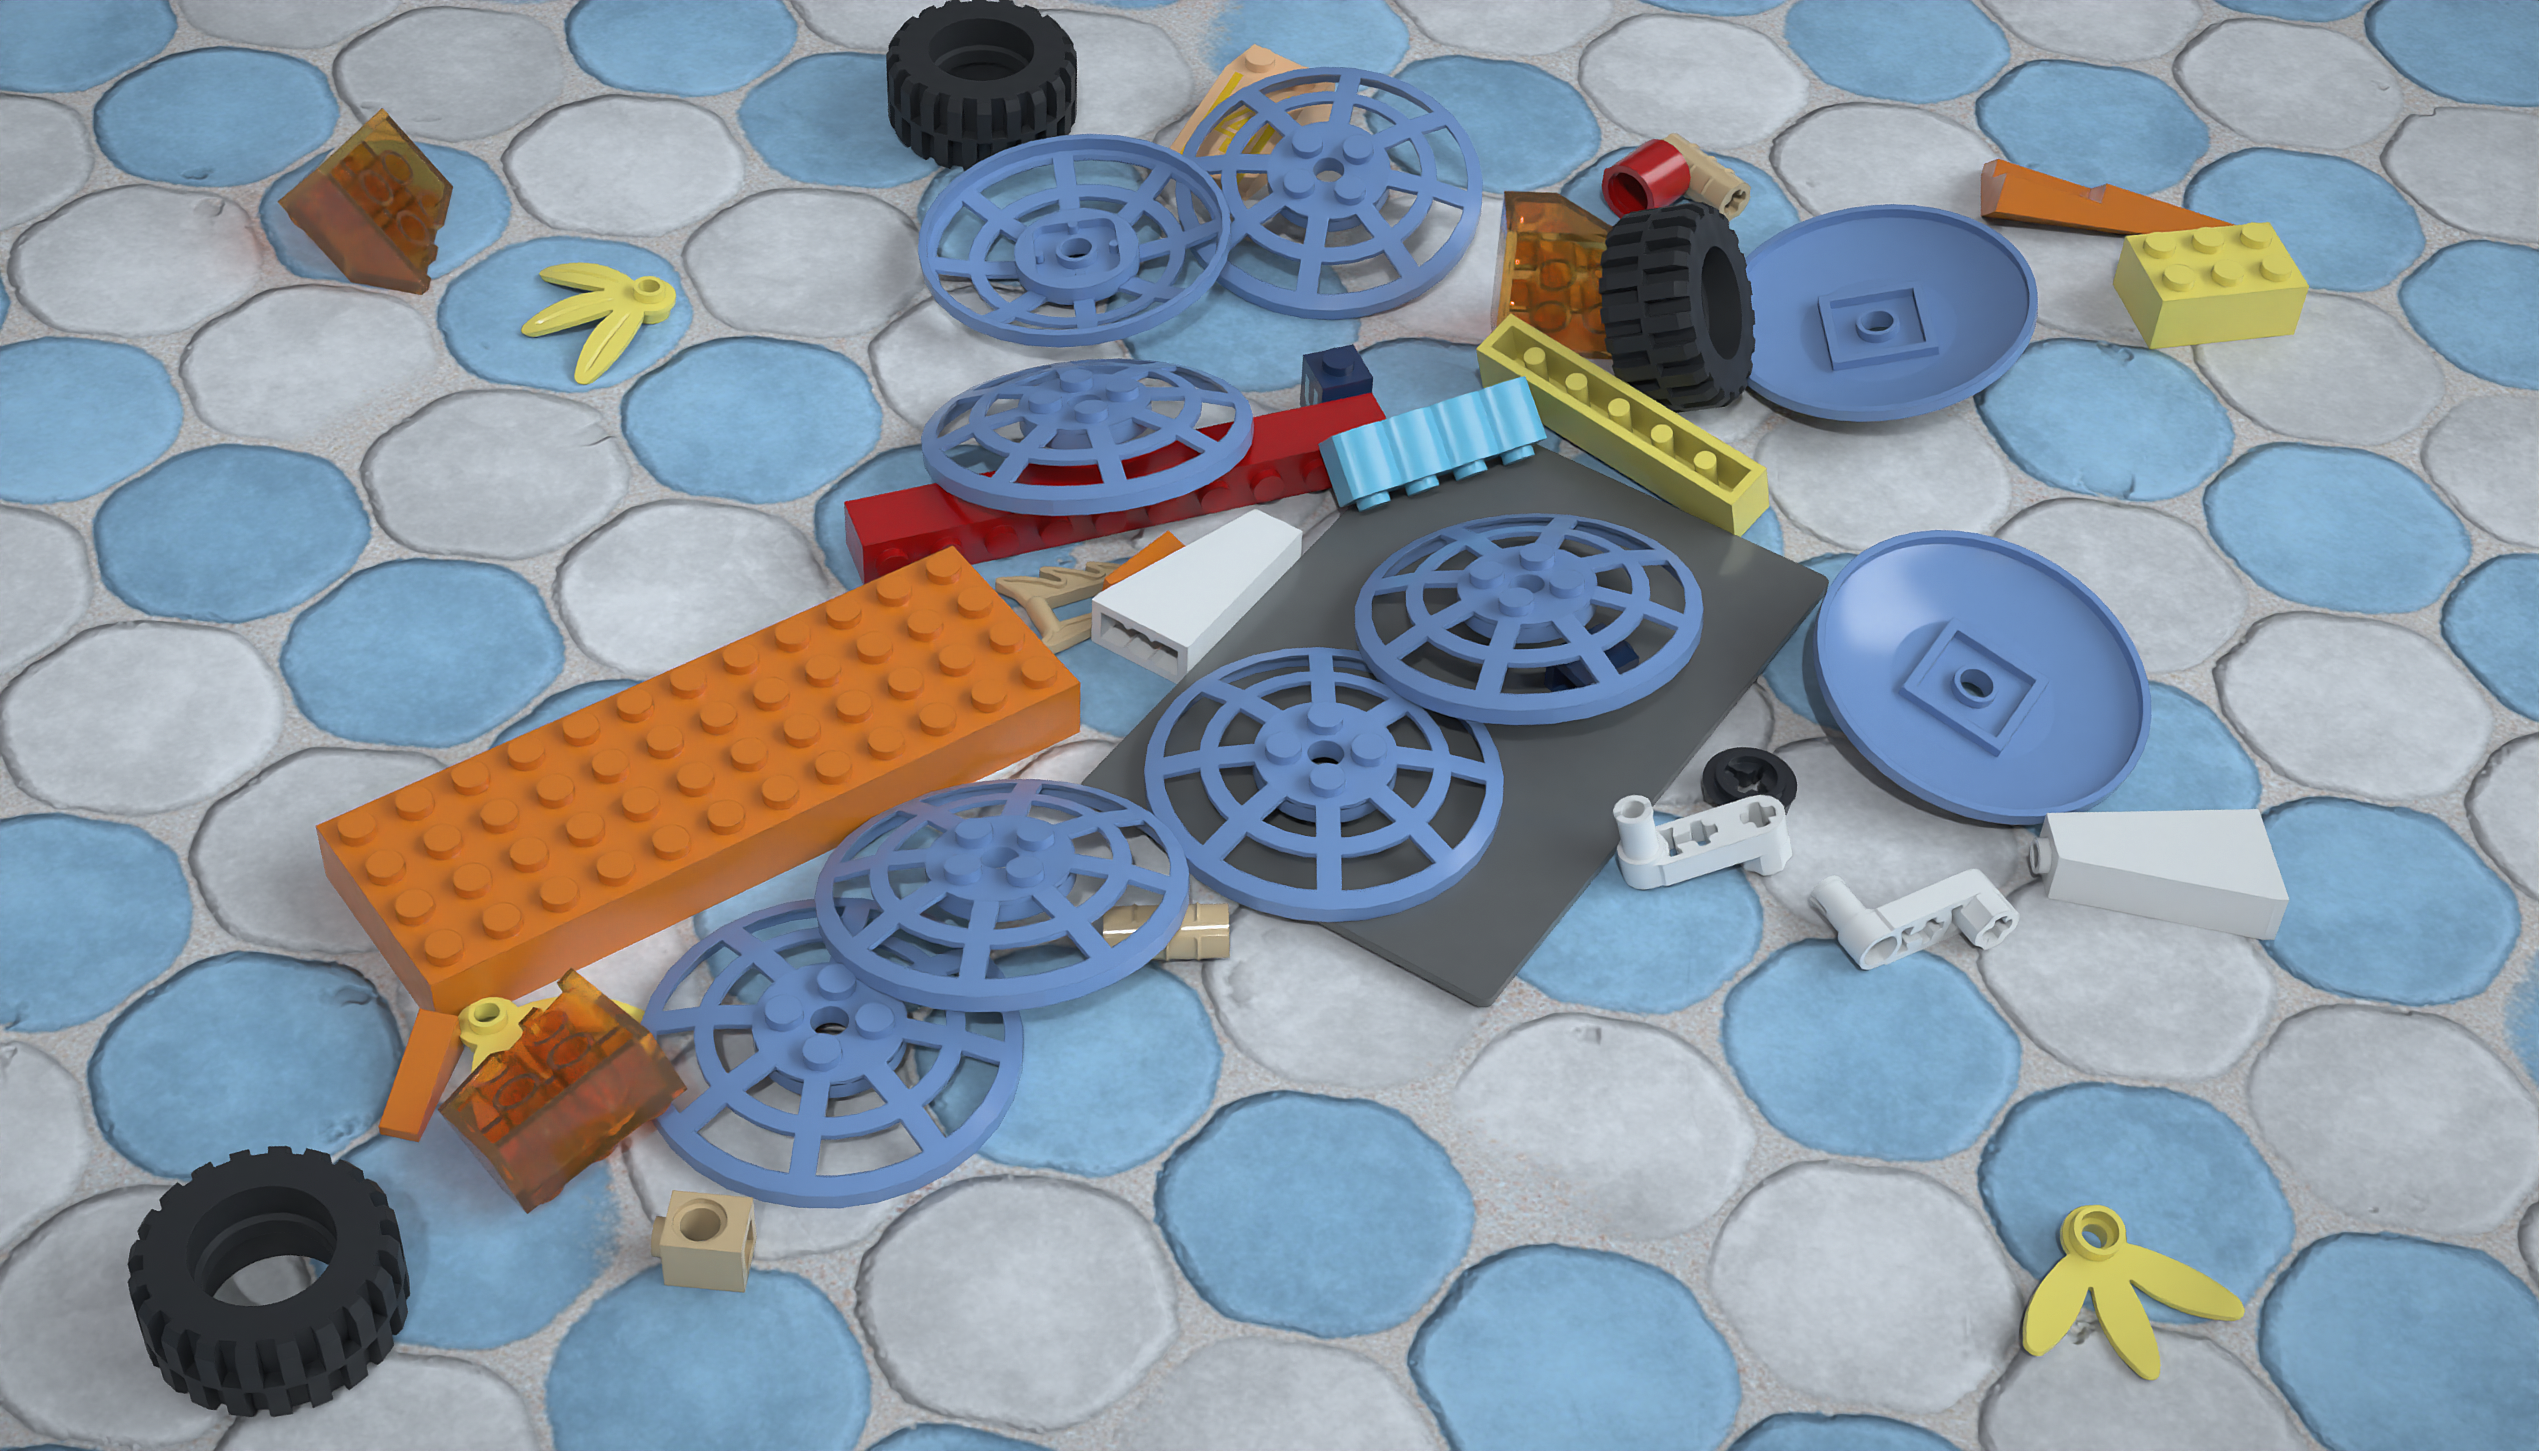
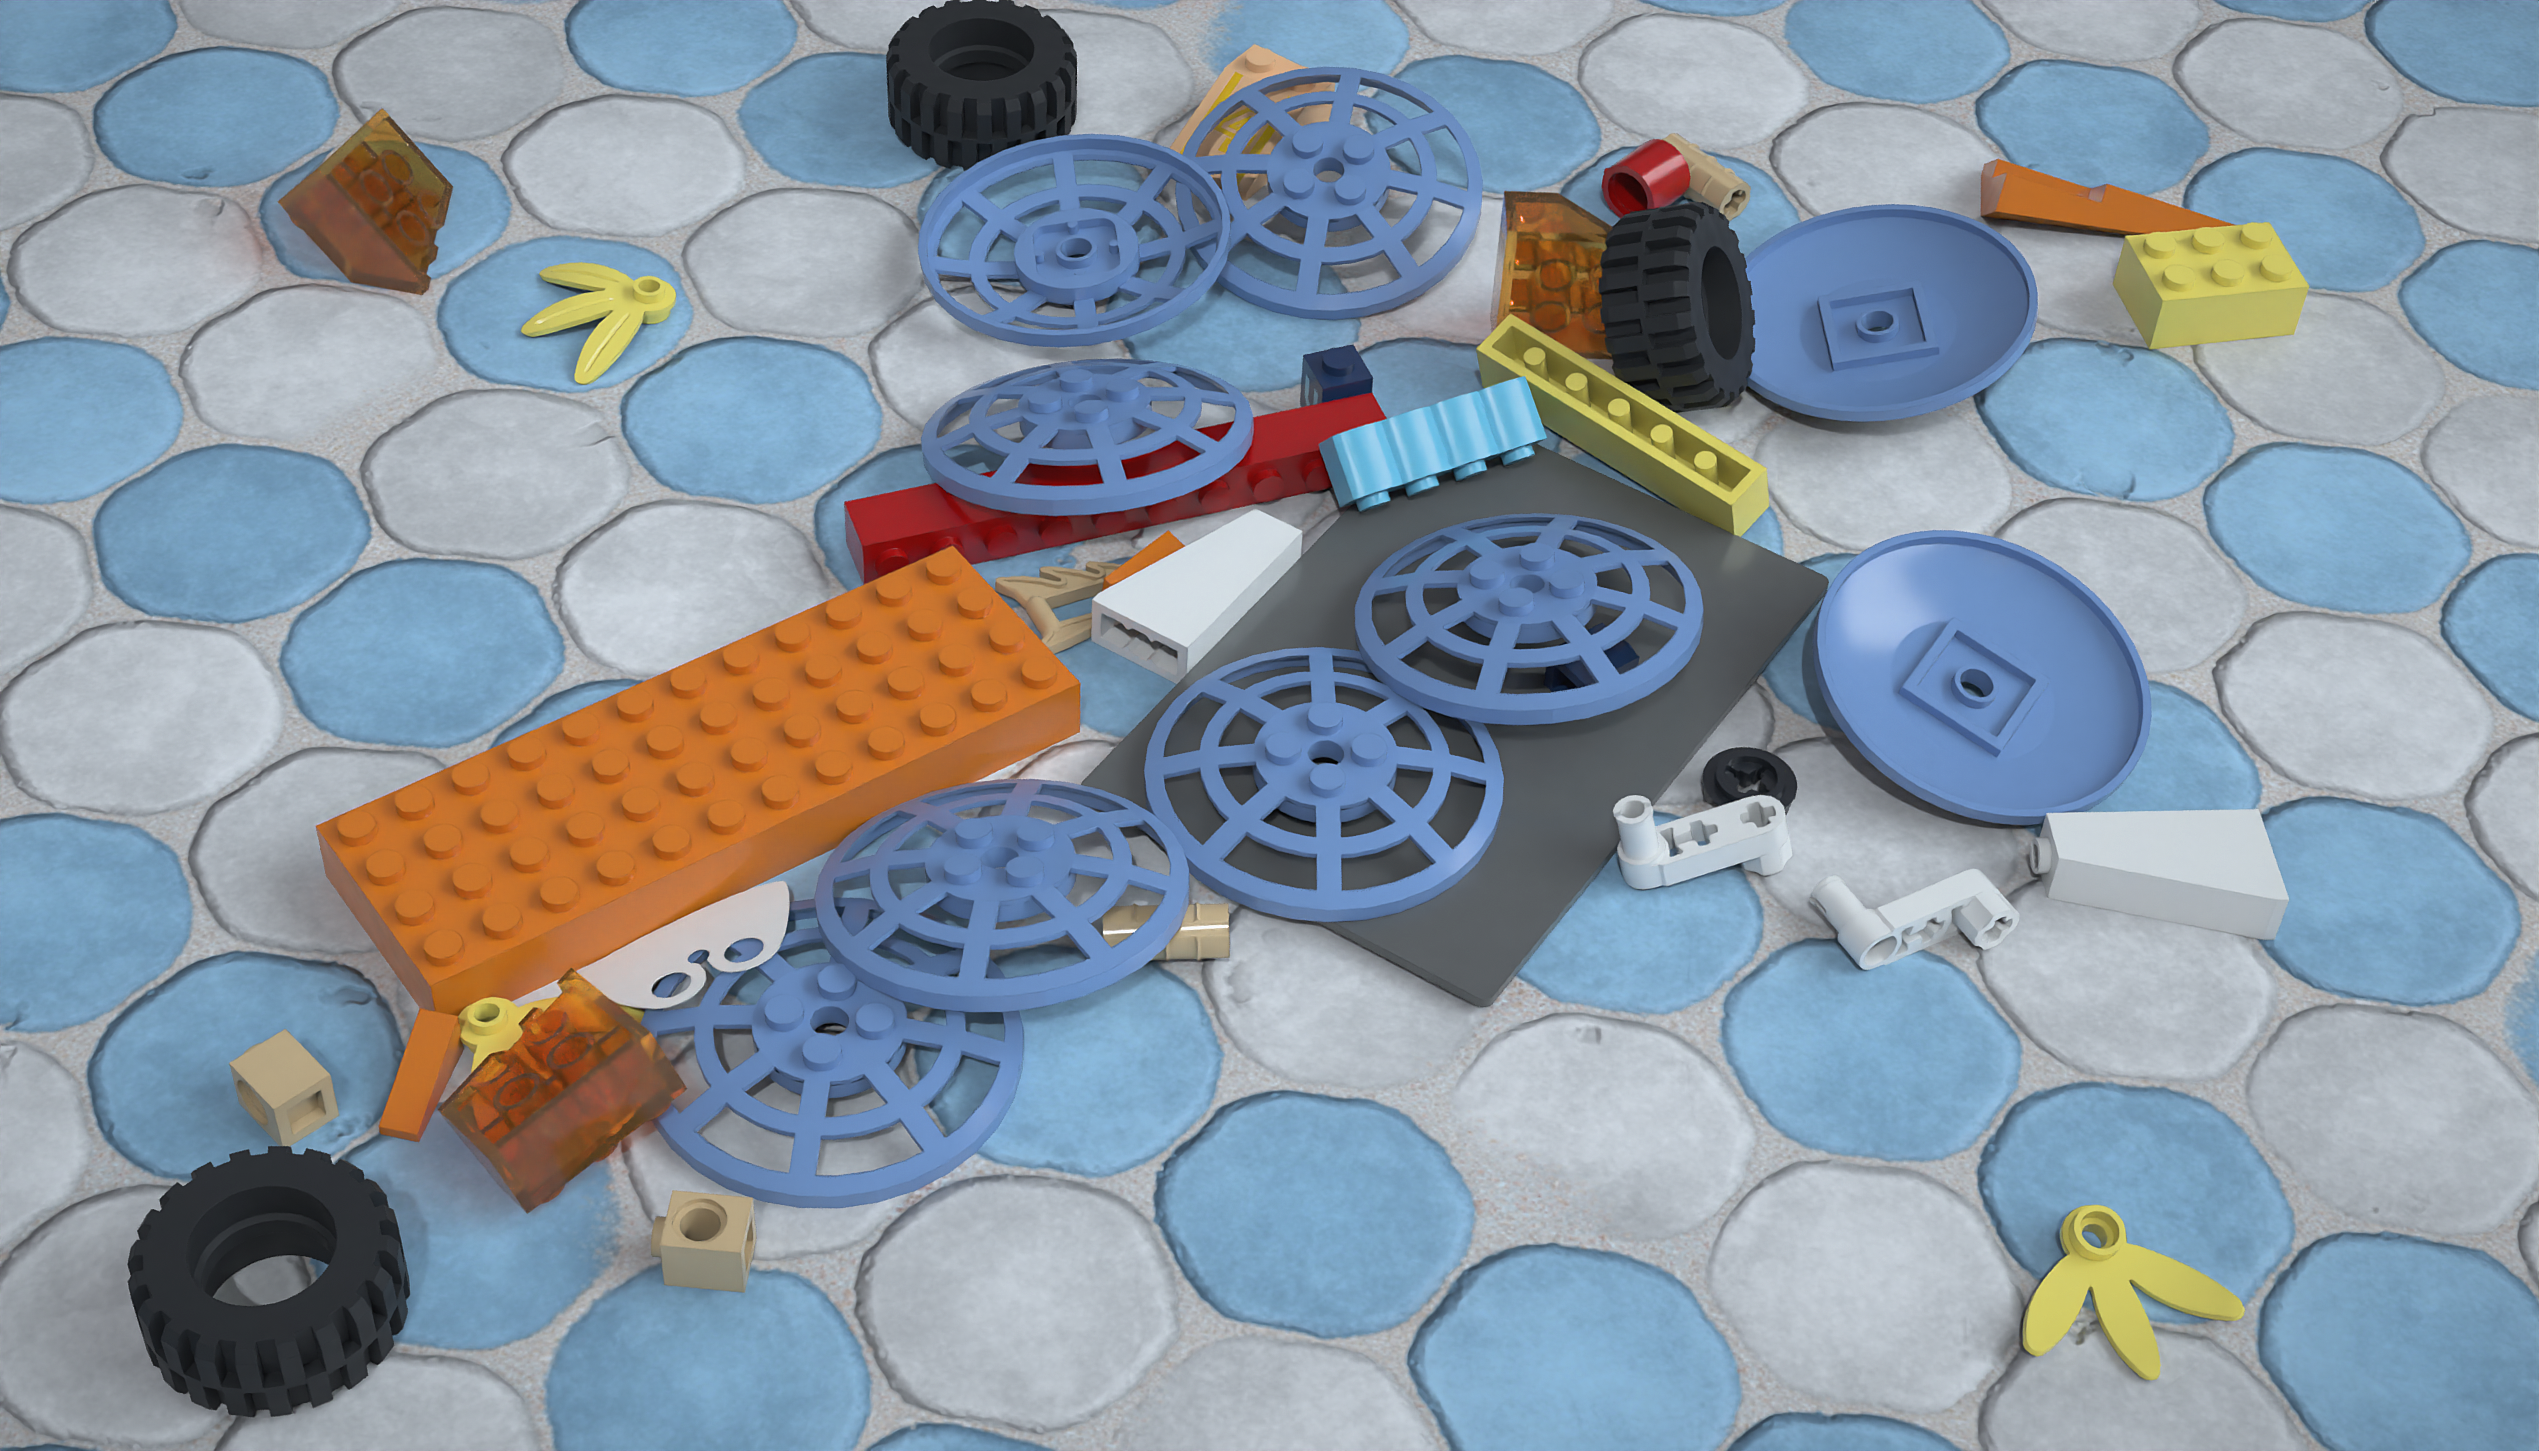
none -> tan brick [229,1029,339,1147]
none -> white piece [570,881,790,1009]

